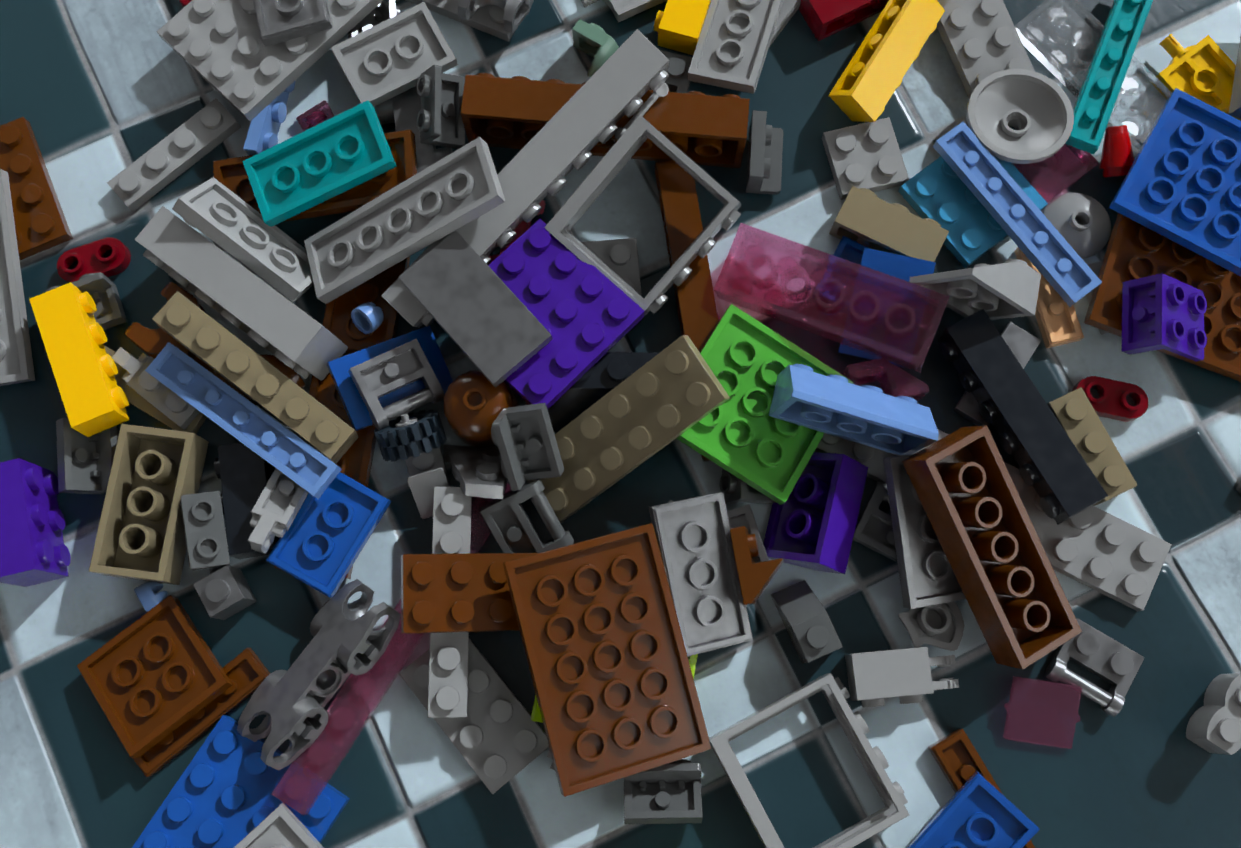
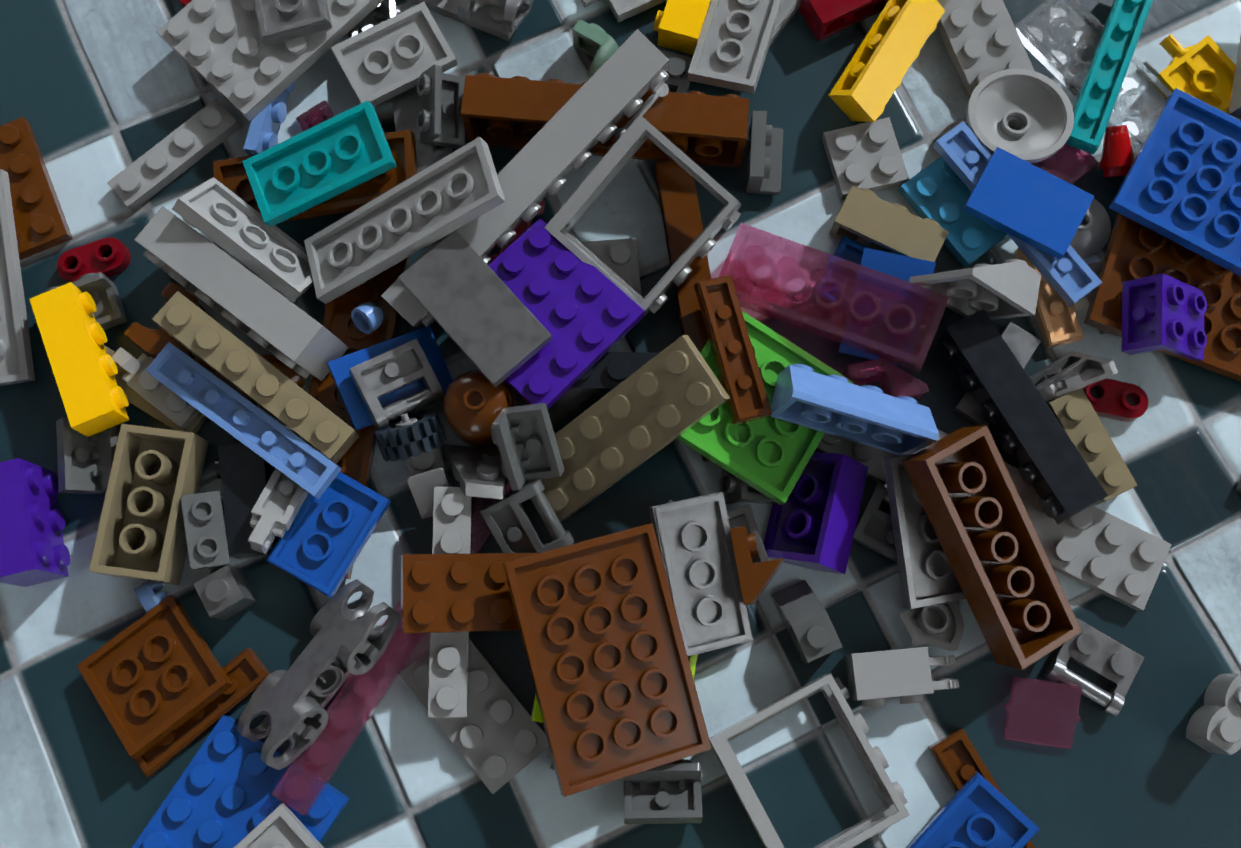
none -> reddish brown tile [694,275,772,425]
none -> blue tile [962,147,1095,260]
none -> flat silver wing [1029,351,1119,403]

